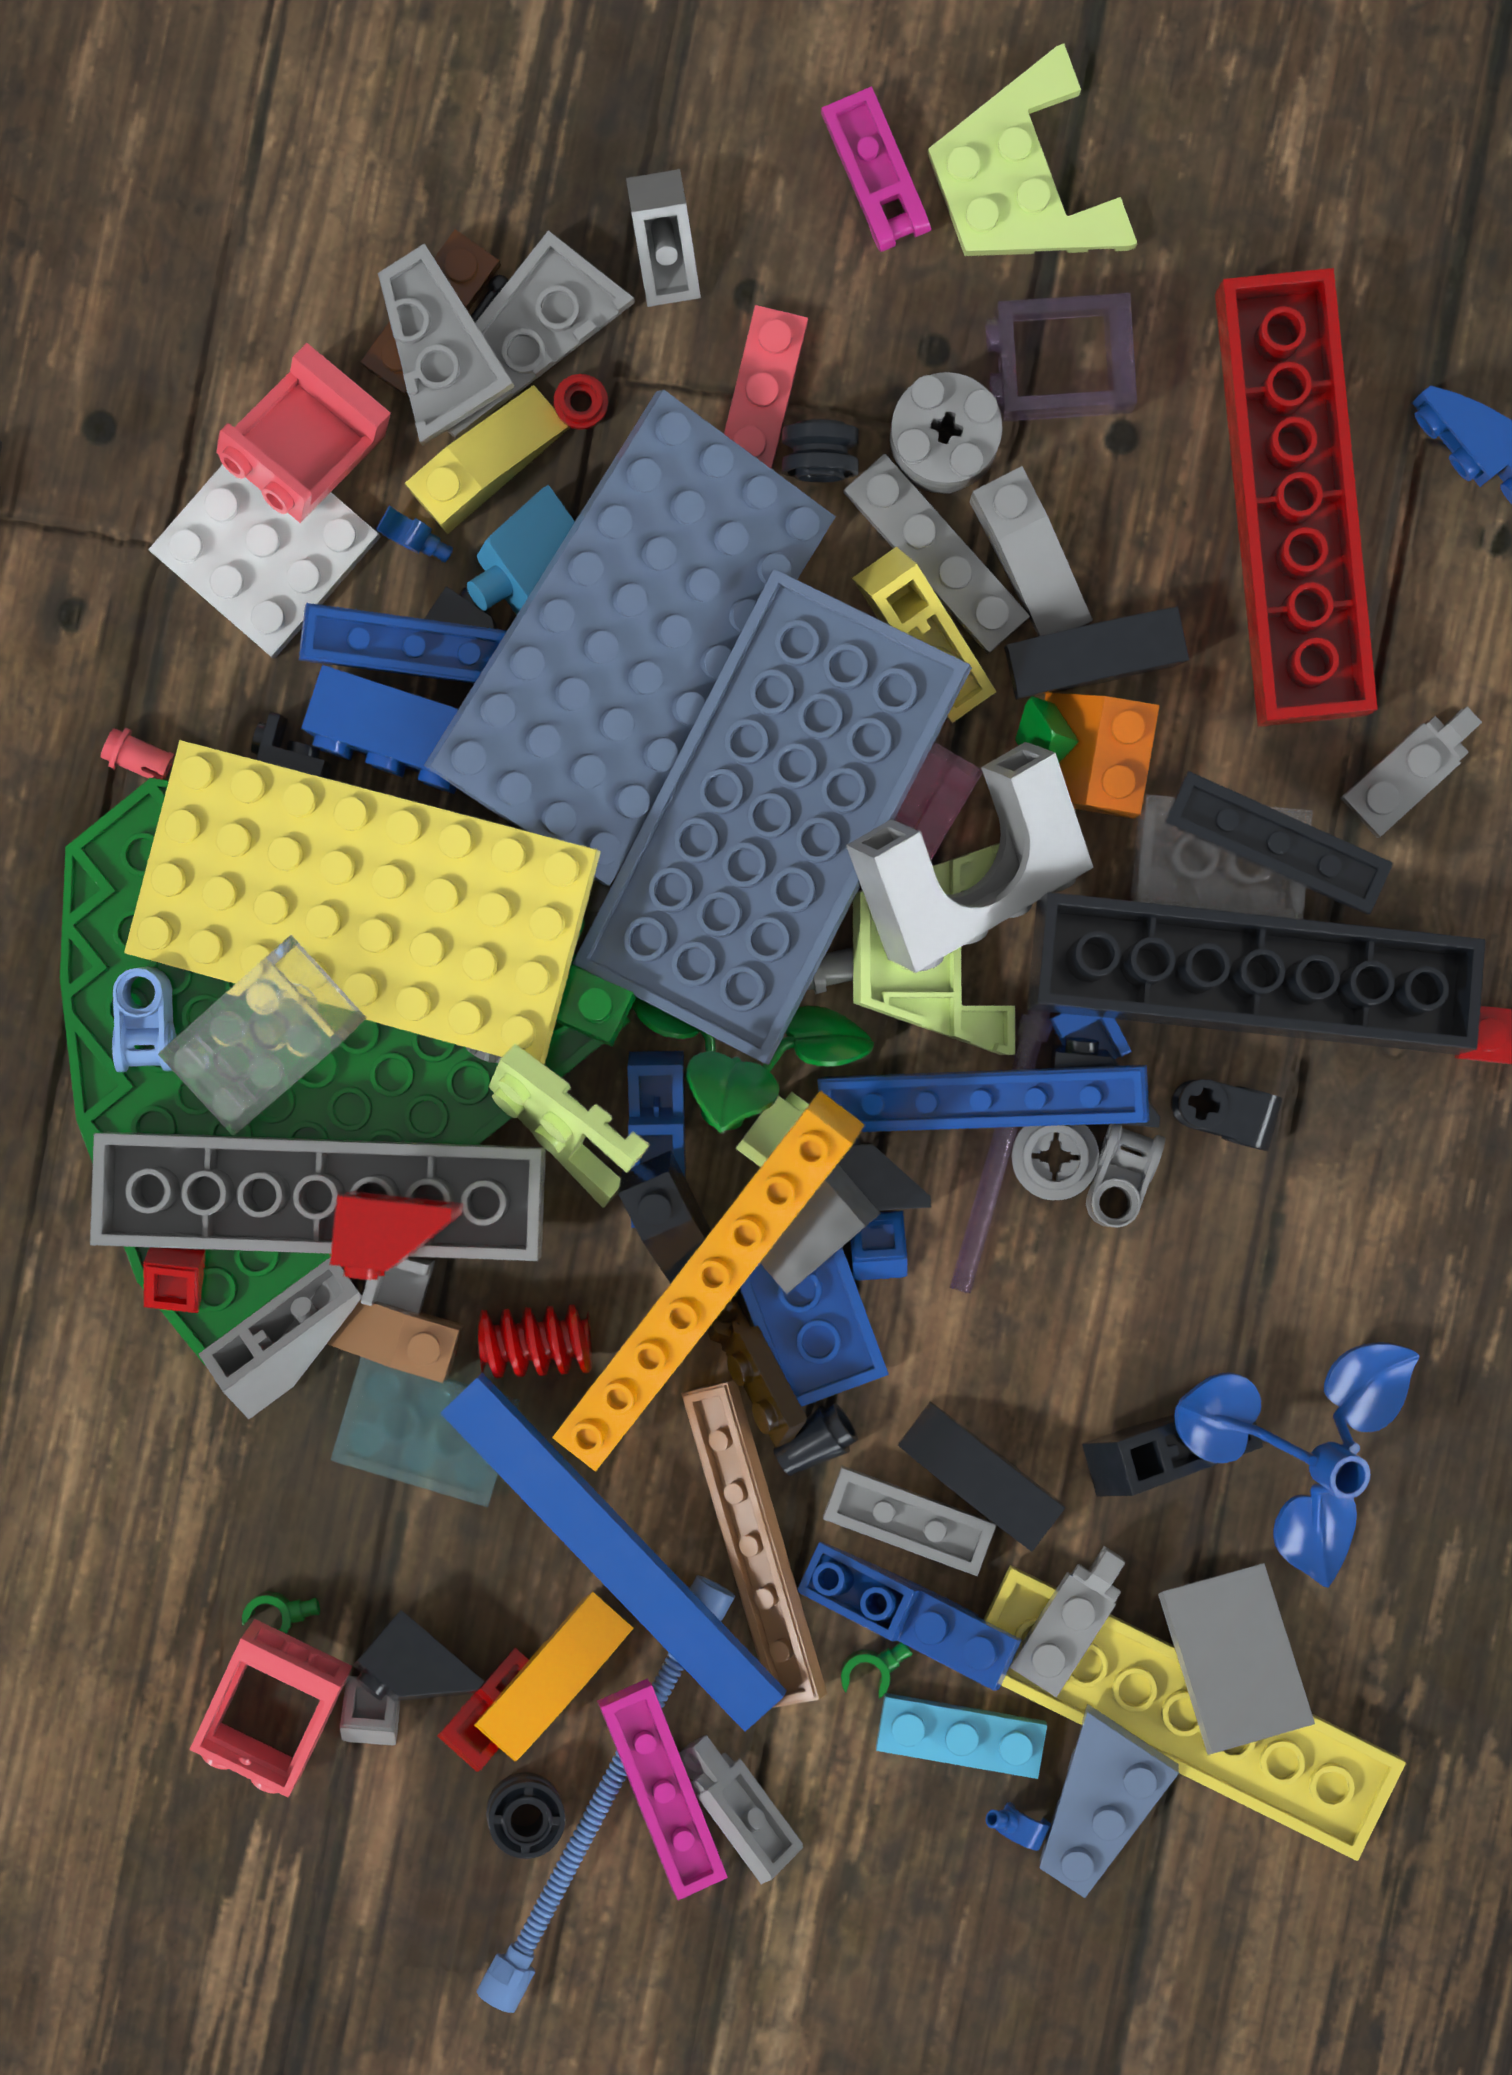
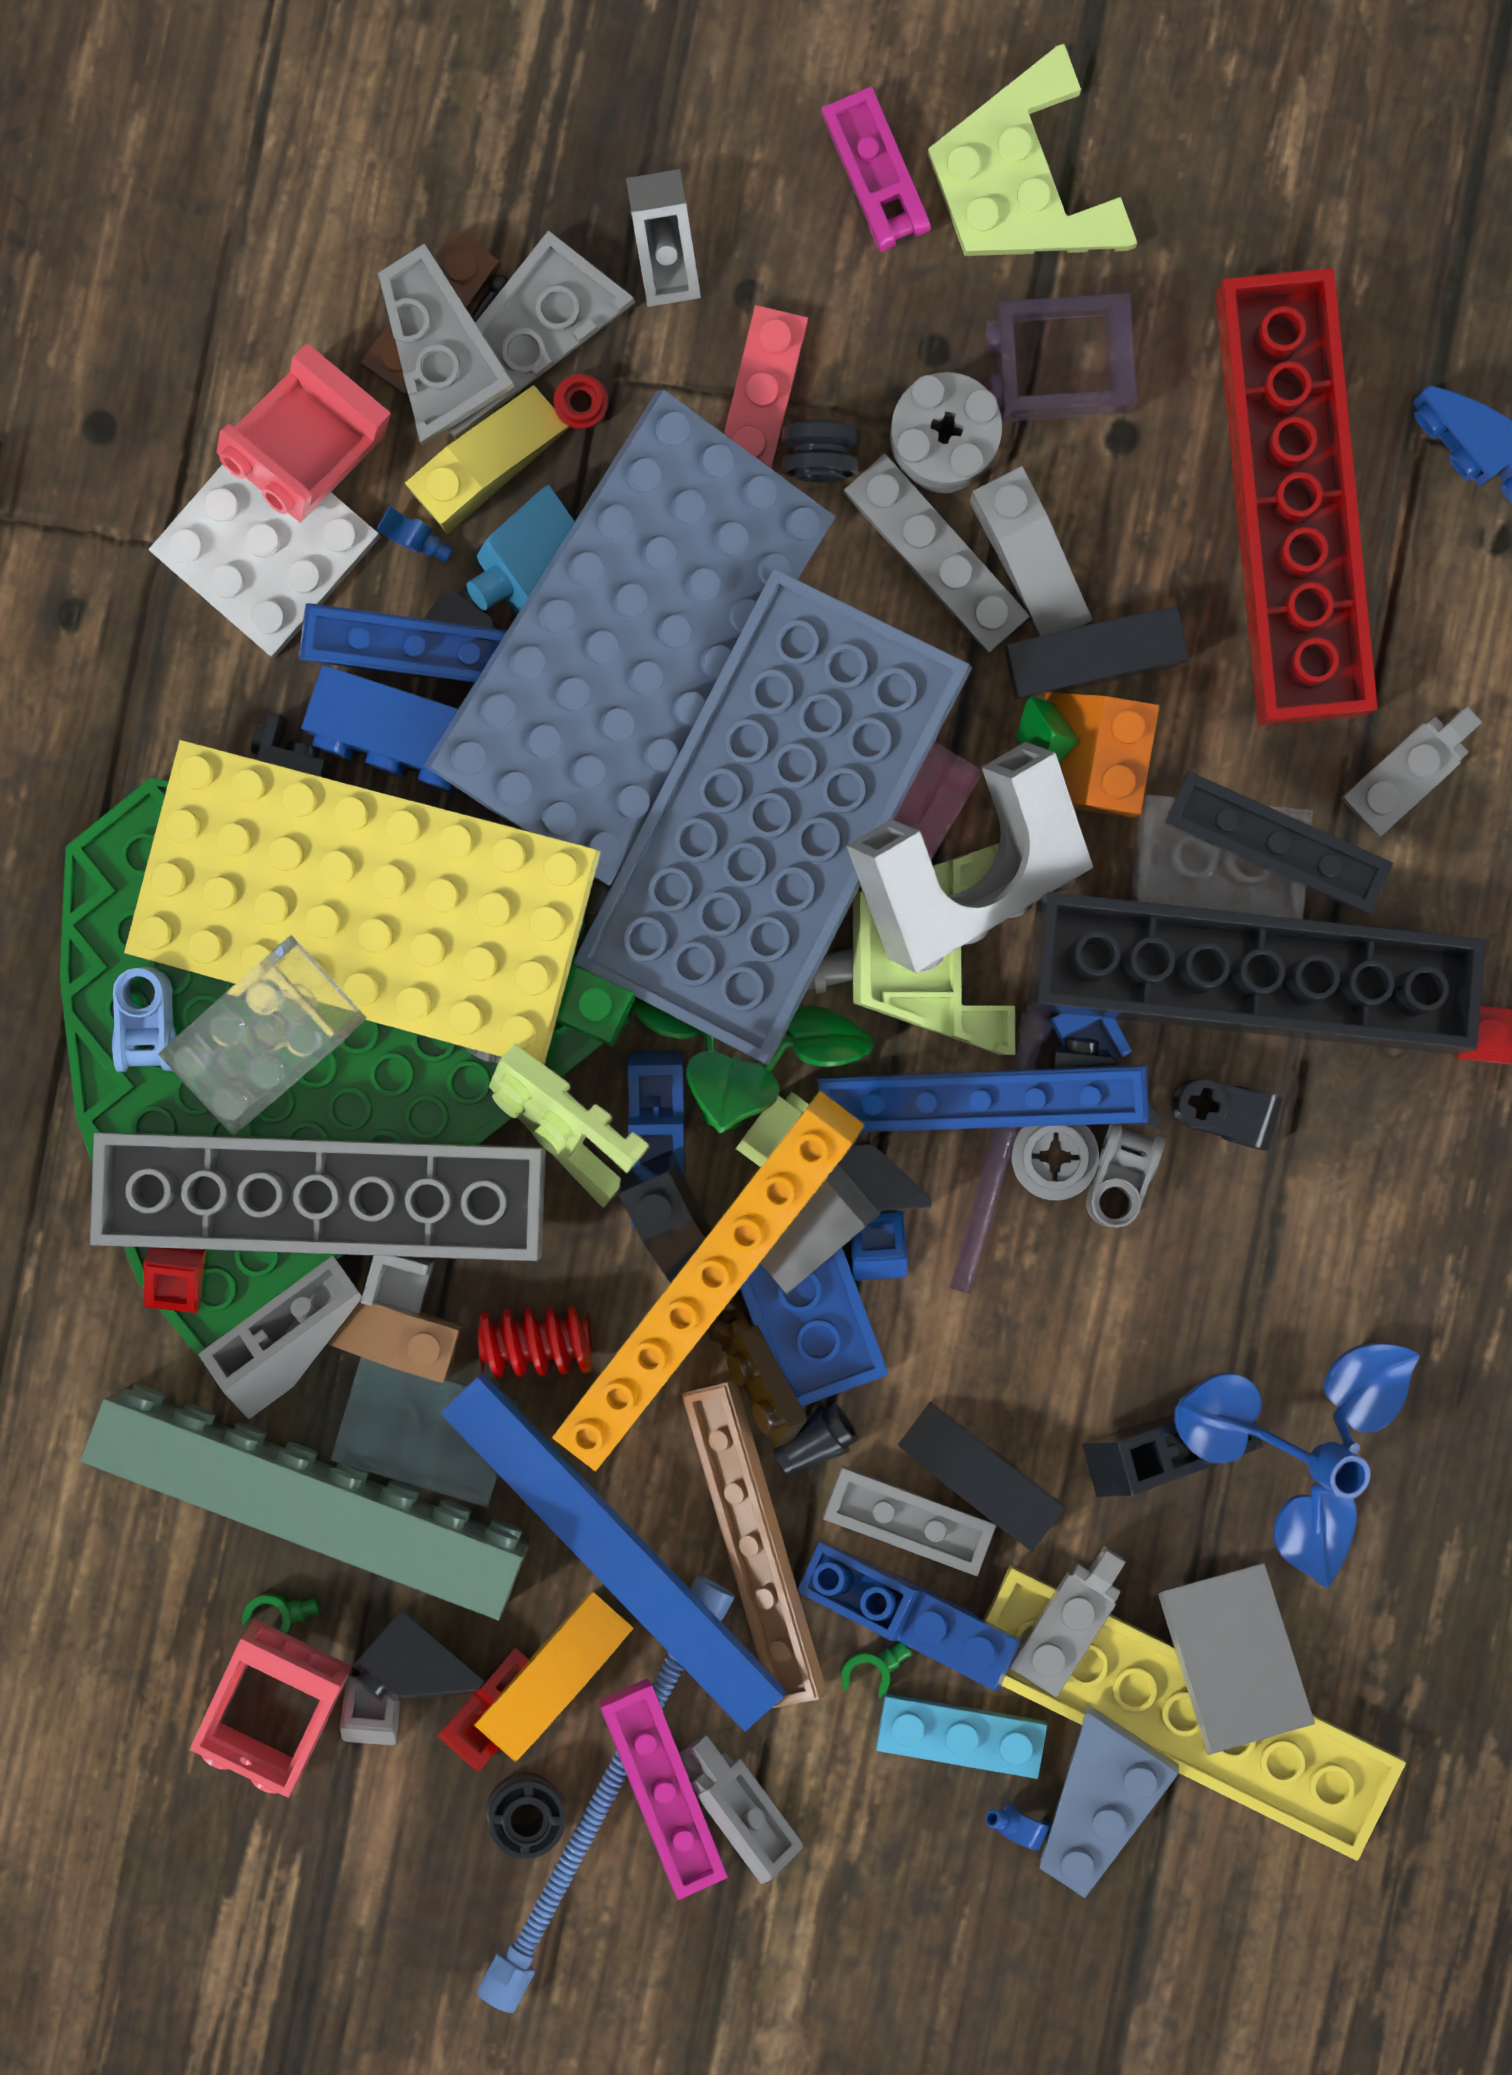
coral pin [101,728,175,780] -> none
red slope [330,1191,463,1280] -> none
light yellow slope [852,546,997,723] -> none
none -> sand green brick [80,1384,531,1620]

